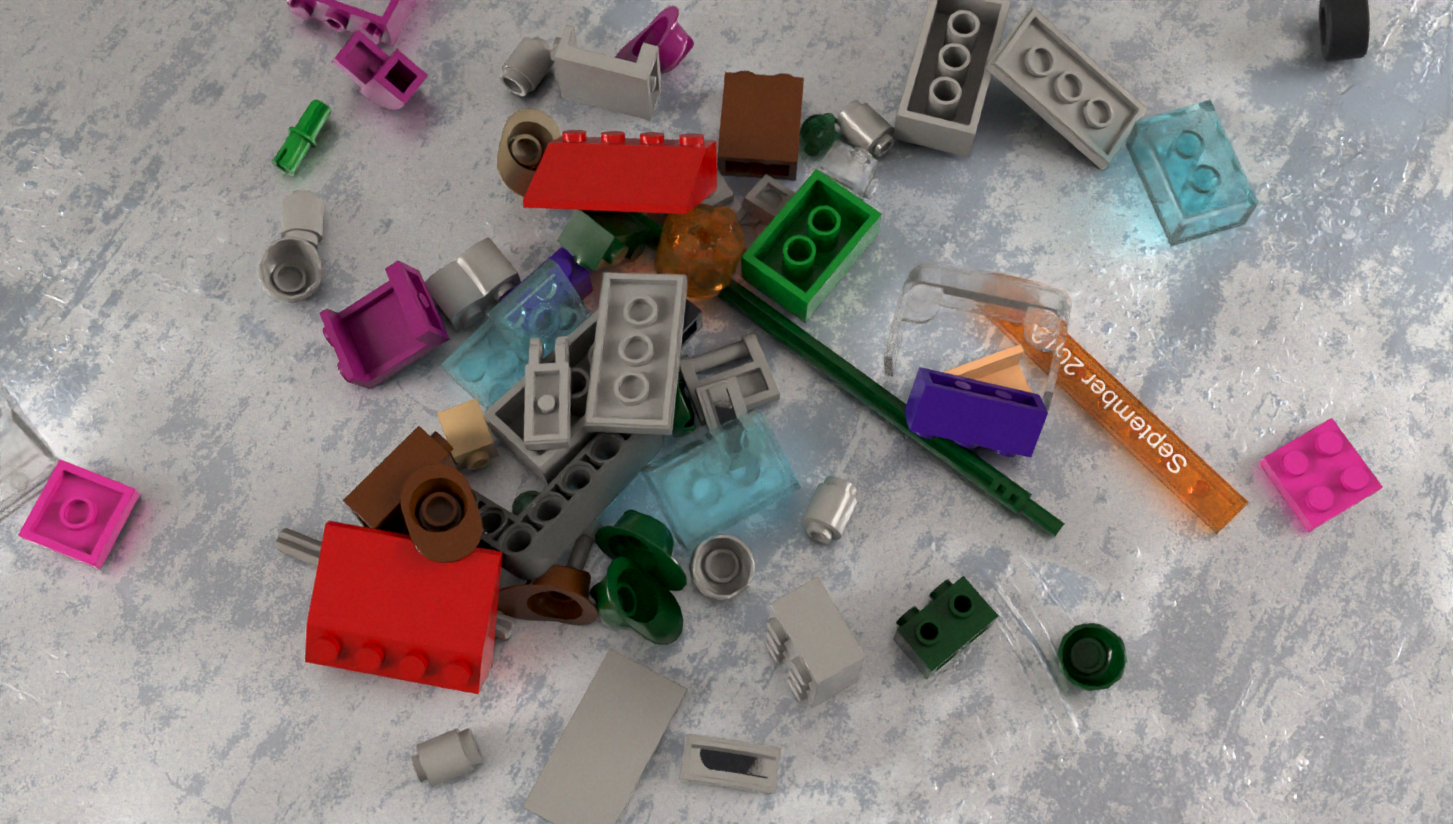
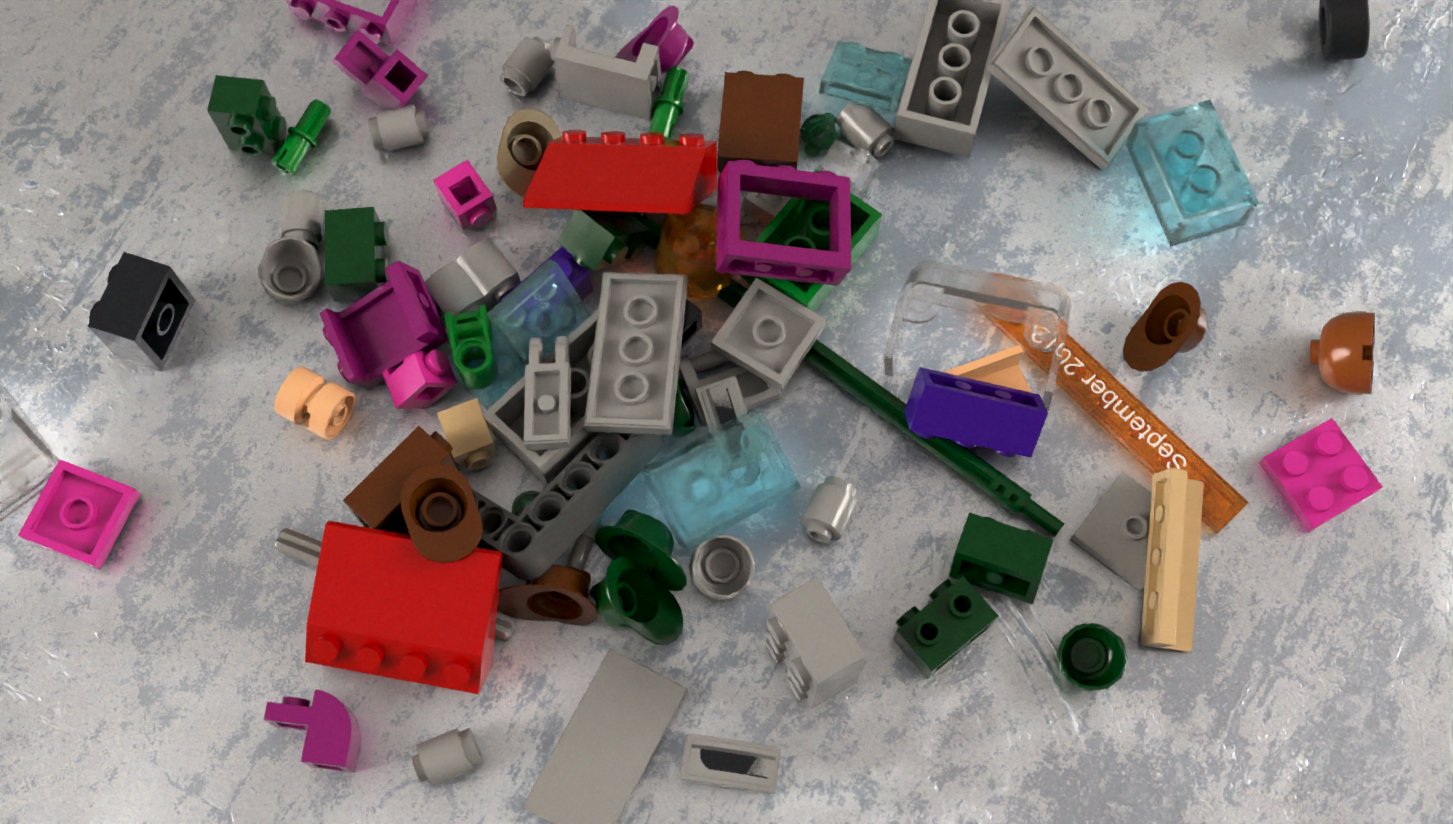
none -> black brick [88,252,195,371]
none -> dark green brick [207,75,286,156]
none -> magenta brick [264,689,361,773]
none -> light nougat wheel [274,366,356,441]
none -> dark green brick [325,207,389,302]
none -> light grey brick [368,105,429,152]
none -> dark pink brick [382,350,457,409]
none -> dark pink brick [433,159,497,230]
none -> green piece [444,304,497,389]
none -> green axle [648,66,690,139]
none -> light grey plate [711,278,827,391]
none -> magenta window [716,160,851,286]
none -> clear light blue plate [819,40,913,113]
none -> dark green brick [949,512,1053,605]
none -> light grey plate [1070,471,1152,591]
none -> reddish brown piece [1123,282,1208,372]
none -> tan panel [1140,468,1204,652]
none -> dark orange cylinder [1310,311,1375,395]

